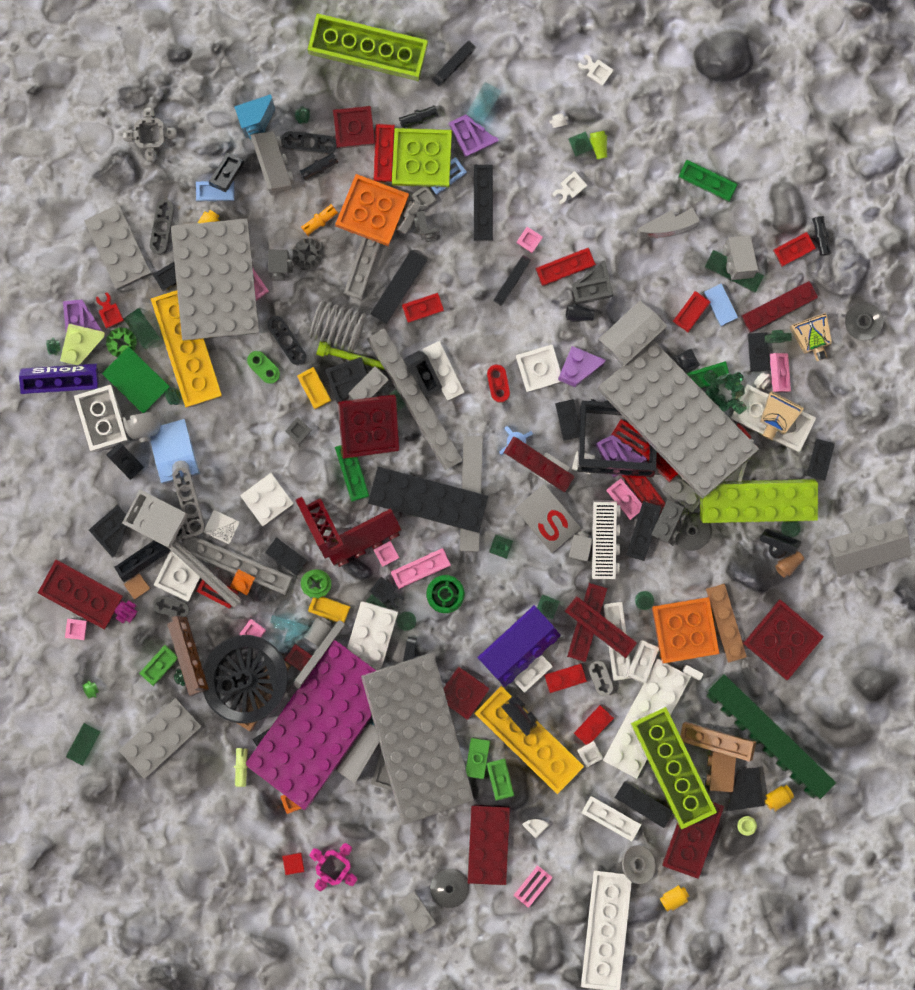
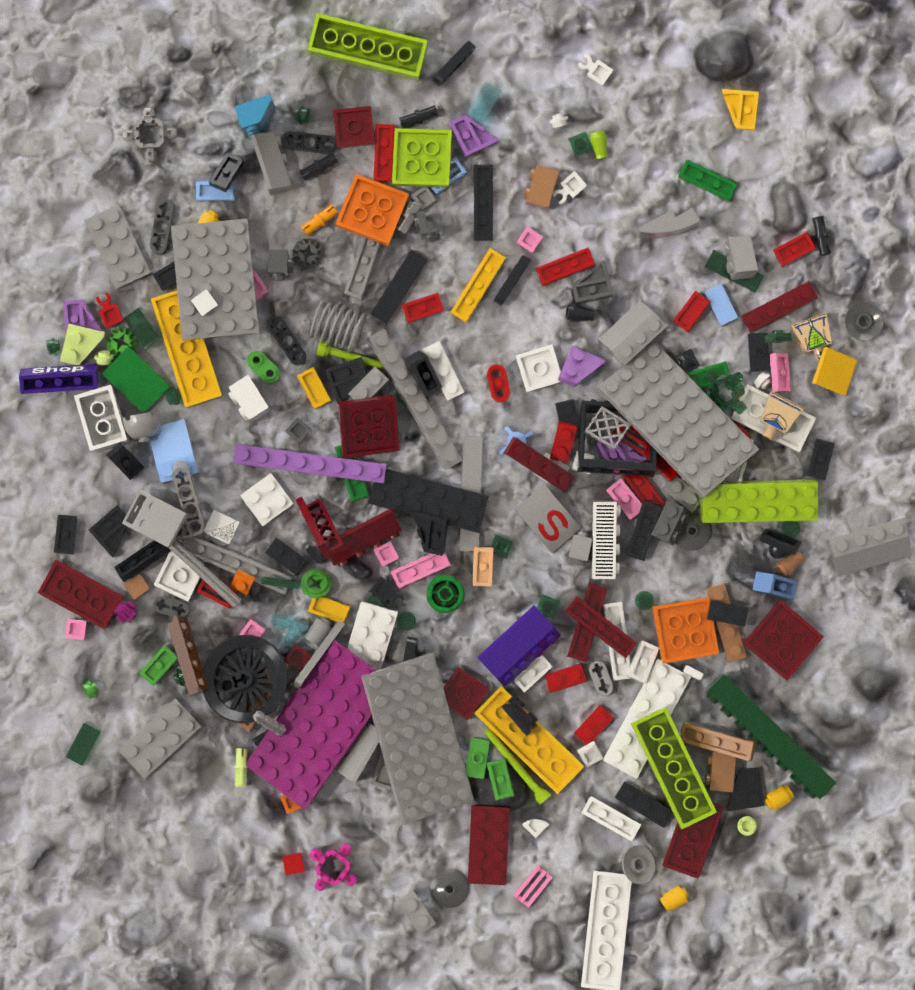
none -> black plate [54,515,78,555]
none -> yellowish green plate [94,351,114,365]
none -> white tile [191,289,218,317]
none -> white brick [228,375,271,423]
none -> medium lavender plate [233,444,387,484]
none -> light grey axle [253,711,286,736]
none -> clear green tile [261,577,301,590]
none -> black tile [306,545,324,564]
none -> black wing [411,510,449,556]
none -> yellow tile [450,248,506,323]
none -> light nougat plate [472,547,493,587]
none -> lime piece [484,728,551,805]
none -> medium nougat brick [524,165,559,210]
none -> red plate [549,421,578,463]
none -> light grey window [585,406,631,450]
none -> black plate [707,600,748,627]
none -> yellow wing [722,89,759,131]
none -> medium blue slope [752,571,798,600]
none -> yellow tile [812,347,857,396]

